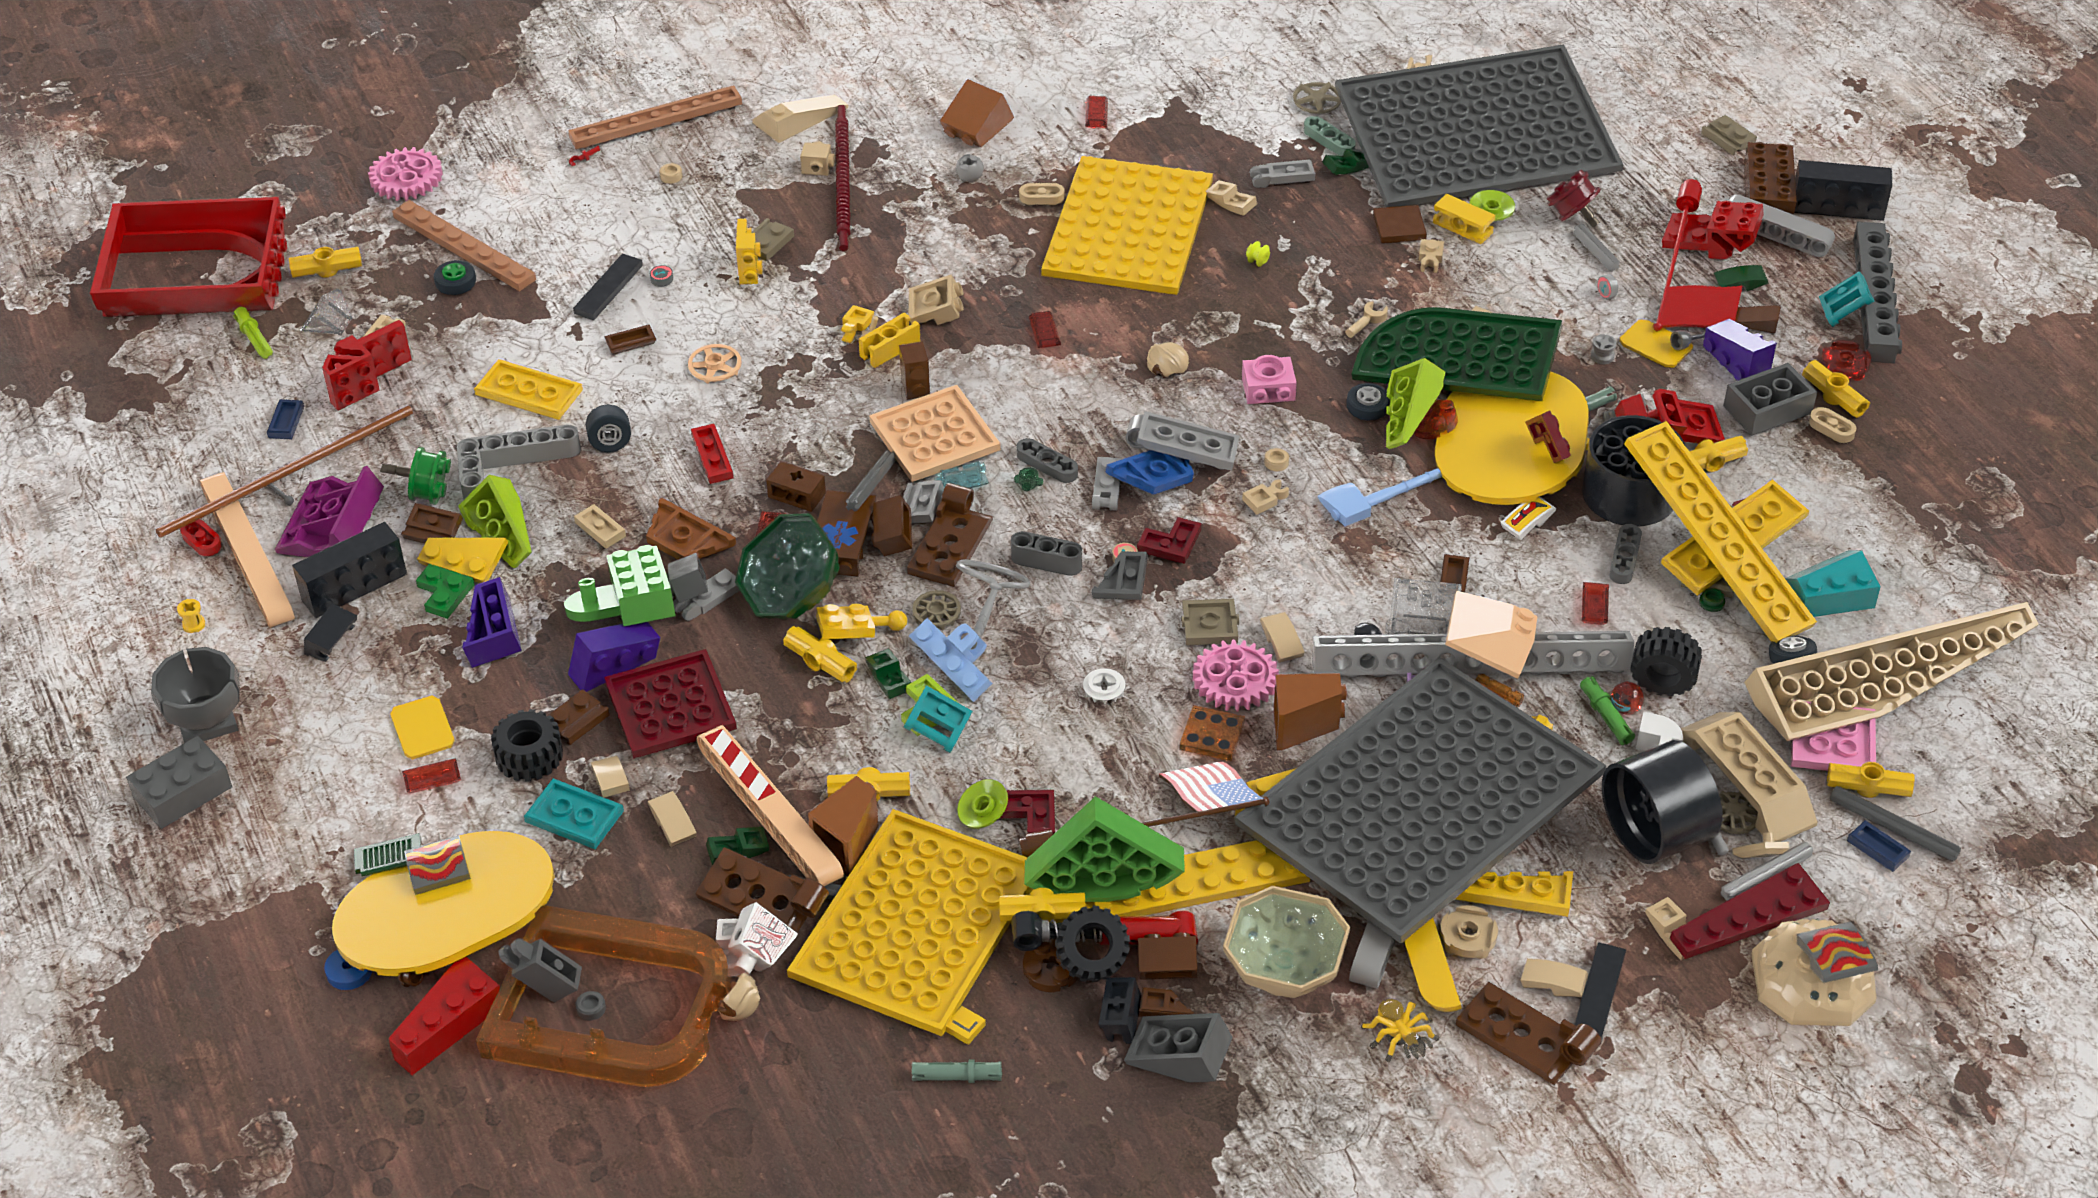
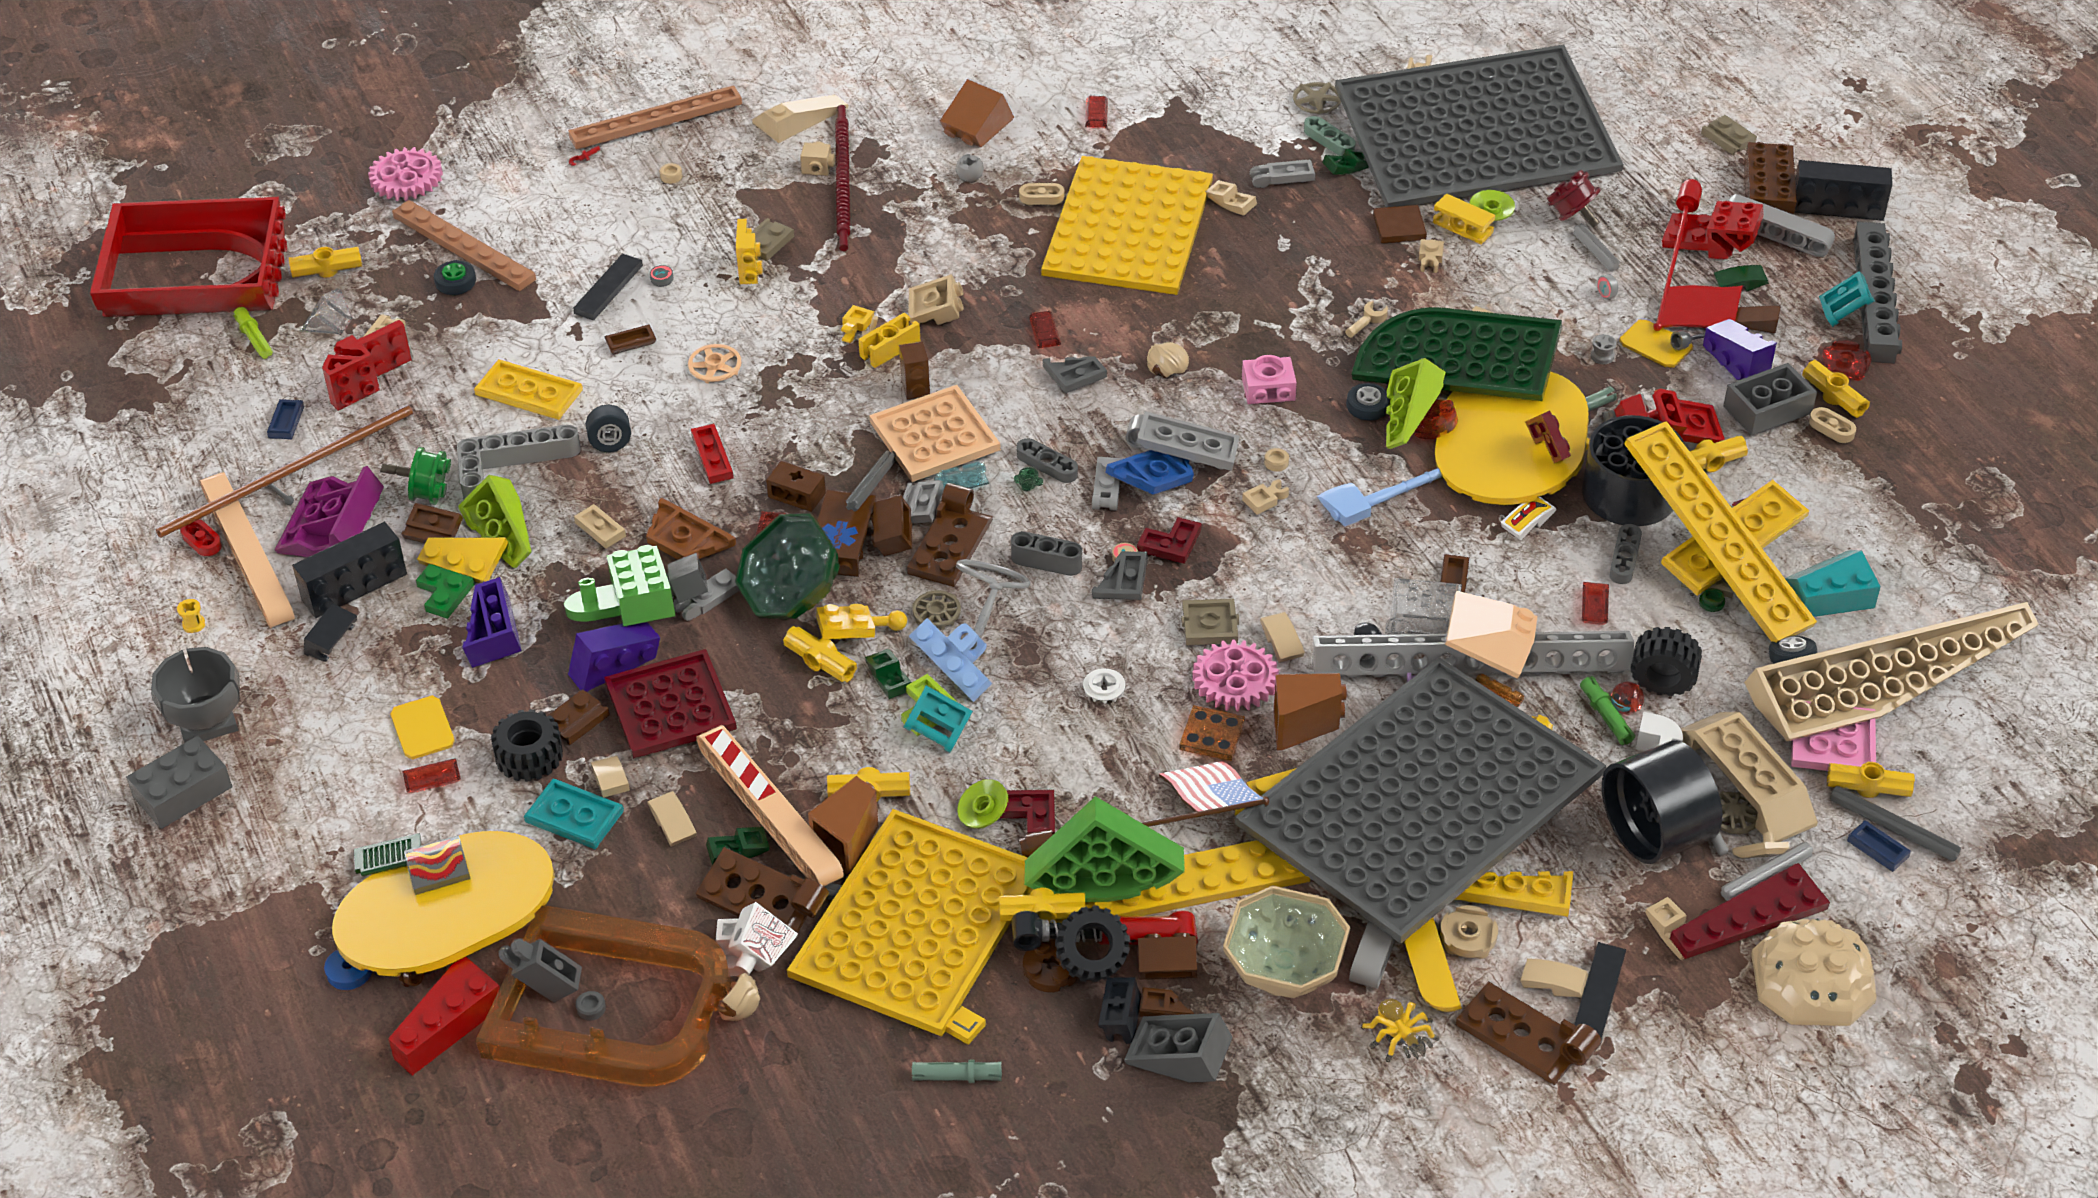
neon yellow wheel [1246,241,1270,267] -> none
slope [1797,922,1878,983] -> none
none -> dark grey wing [1042,356,1107,393]

